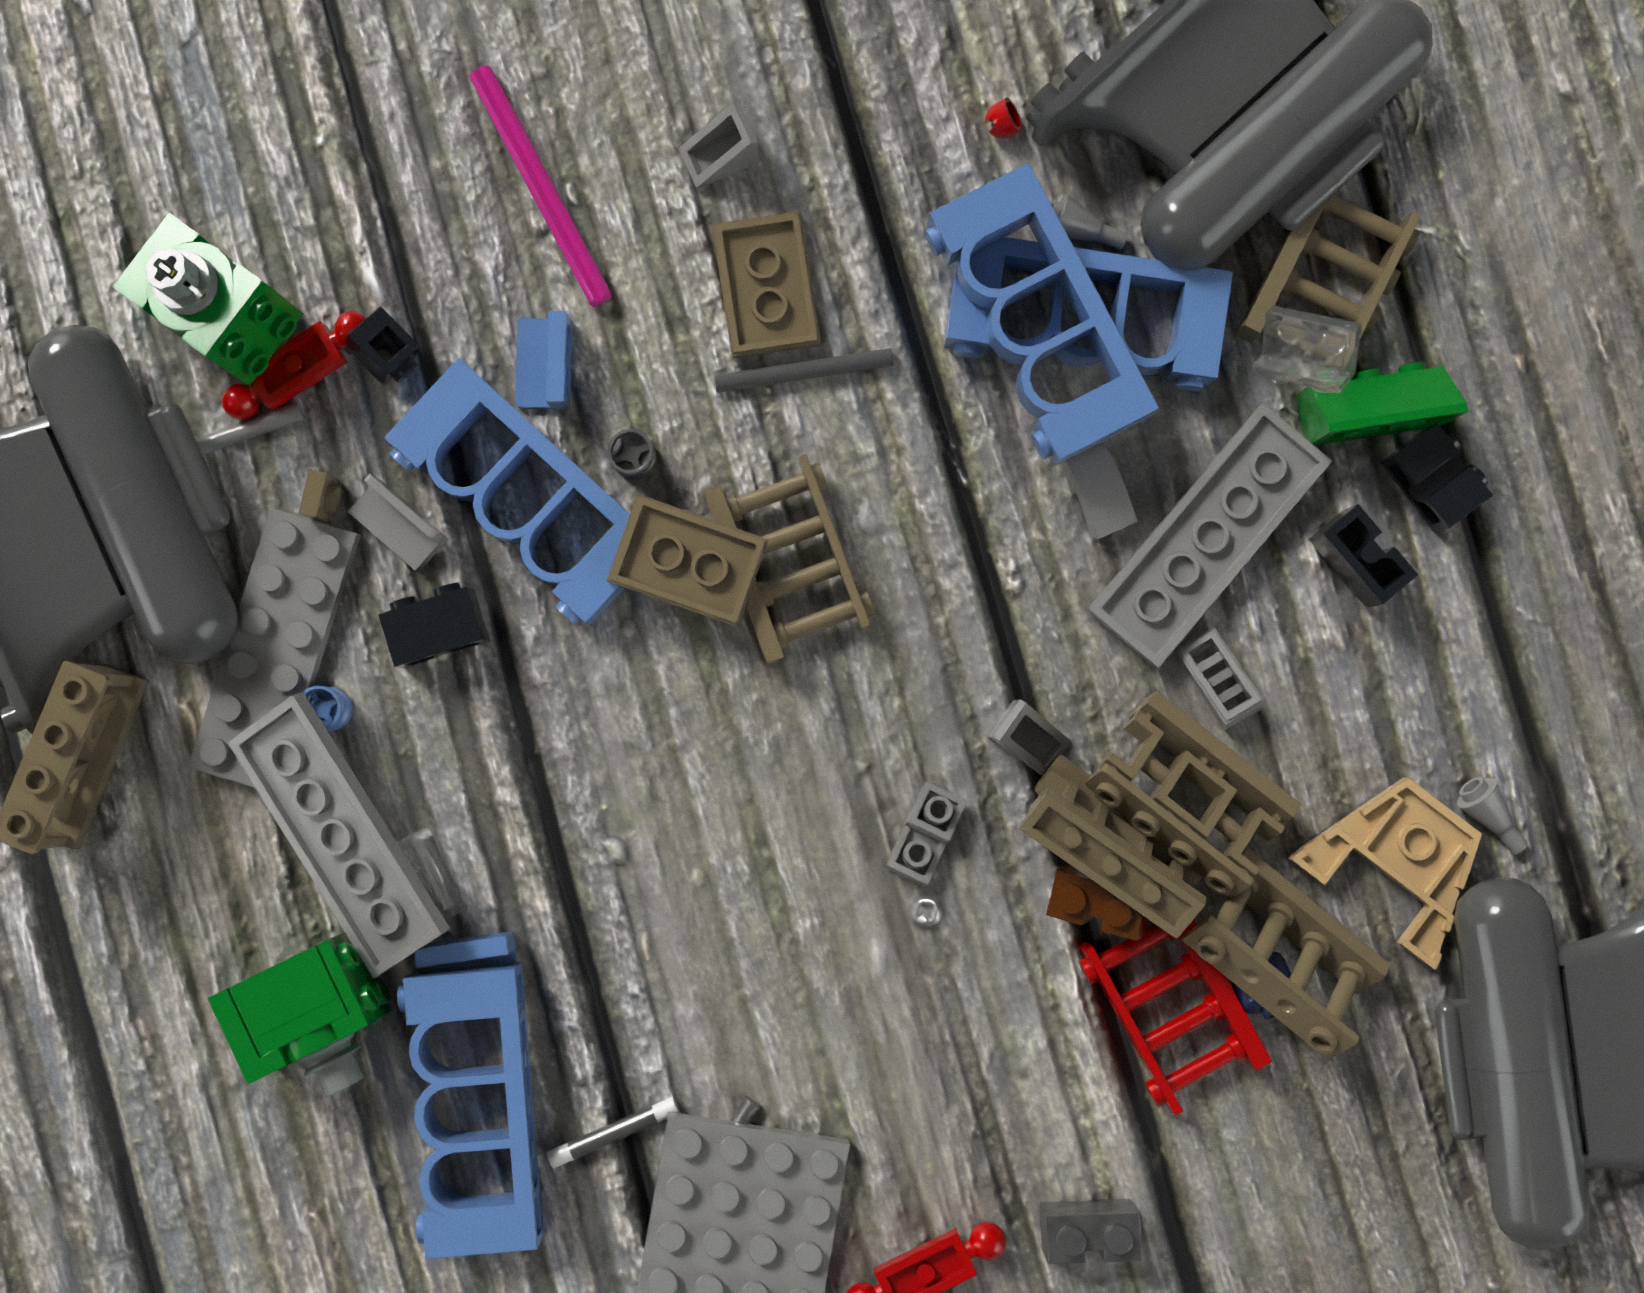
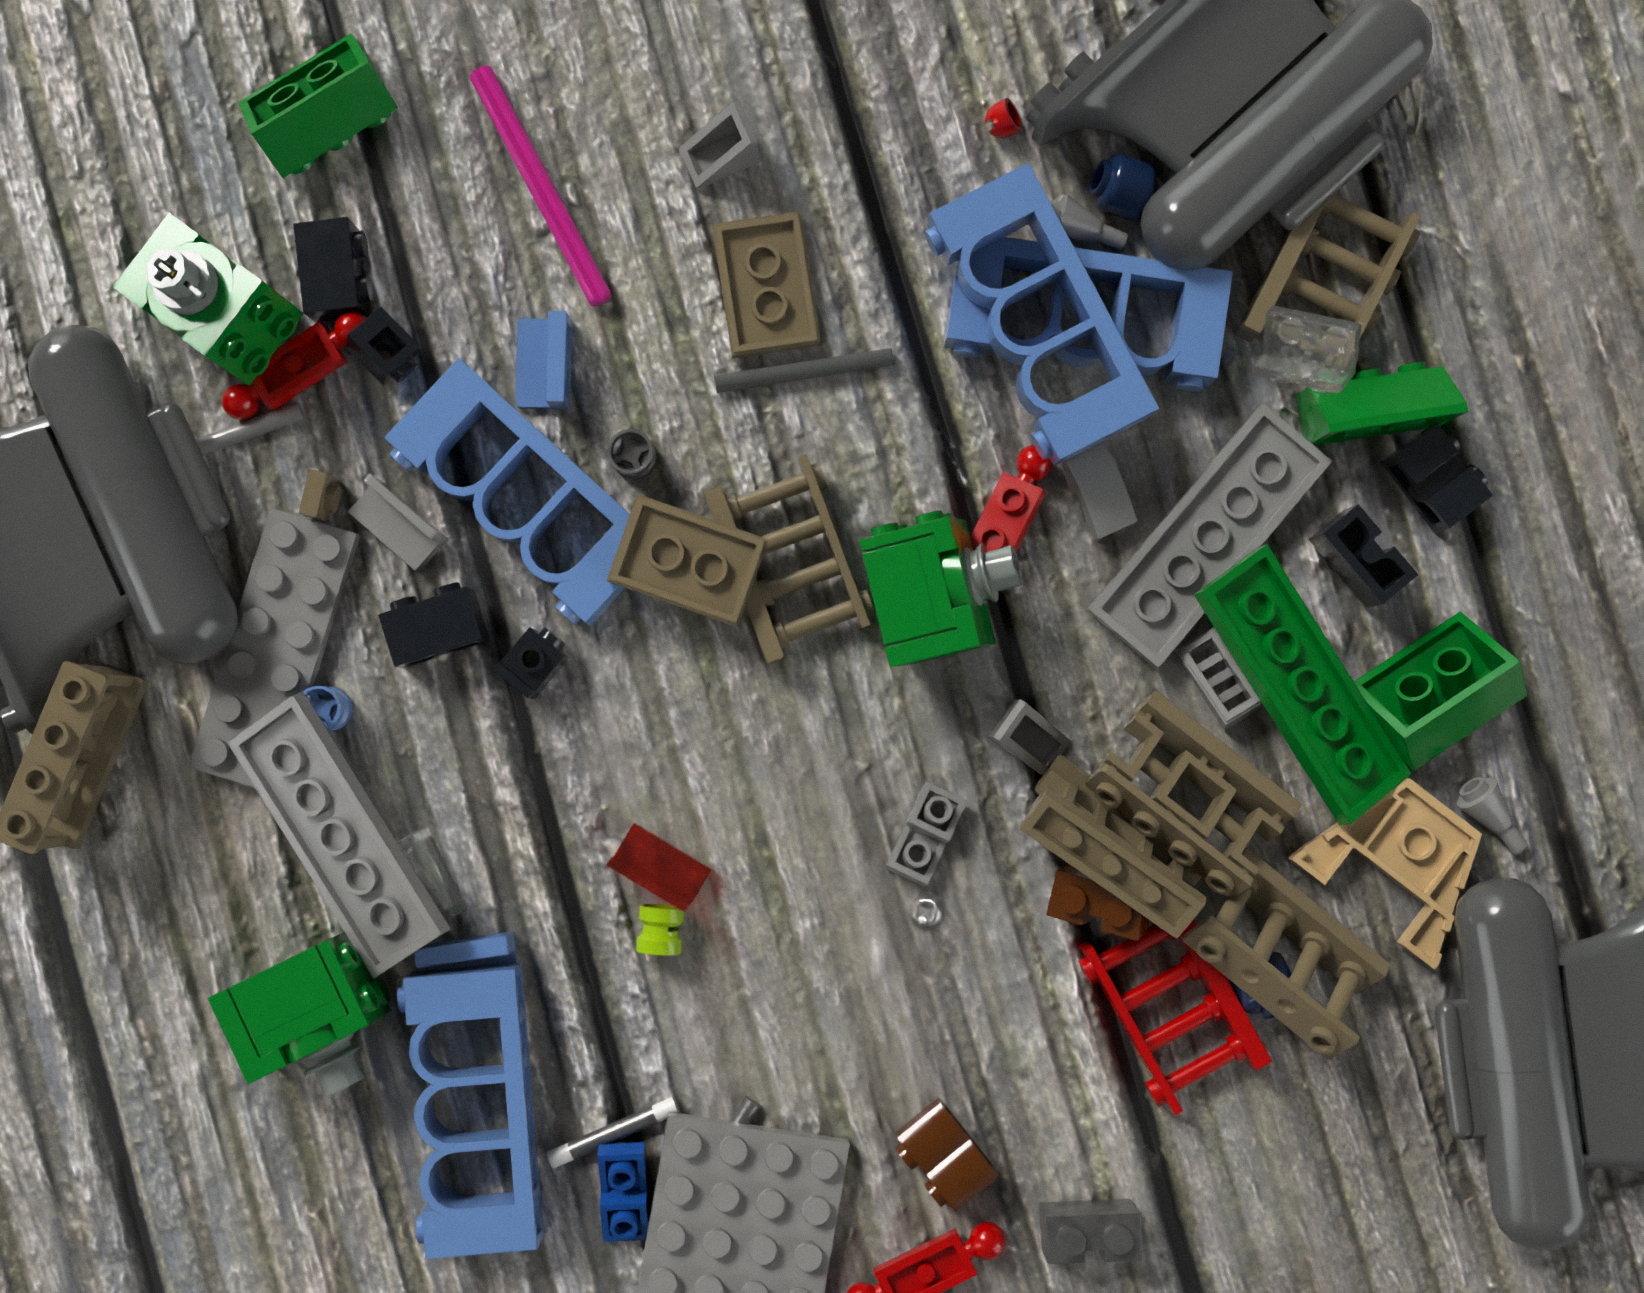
none -> green slope [238,33,398,178]
none -> black brick [293,217,373,323]
none -> black brick [493,627,569,699]
none -> blue slope [597,1142,649,1242]
none -> clear red panel [606,822,713,912]
none -> lime wheel [636,904,685,956]
none -> green piece [859,510,1023,668]
none -> reddish brown brick [895,1097,999,1212]
none -> red plate [970,445,1053,553]
none -> dark blue head [1089,154,1160,220]
none -> green plate [1193,544,1411,826]
none -> green slope [1354,611,1527,771]

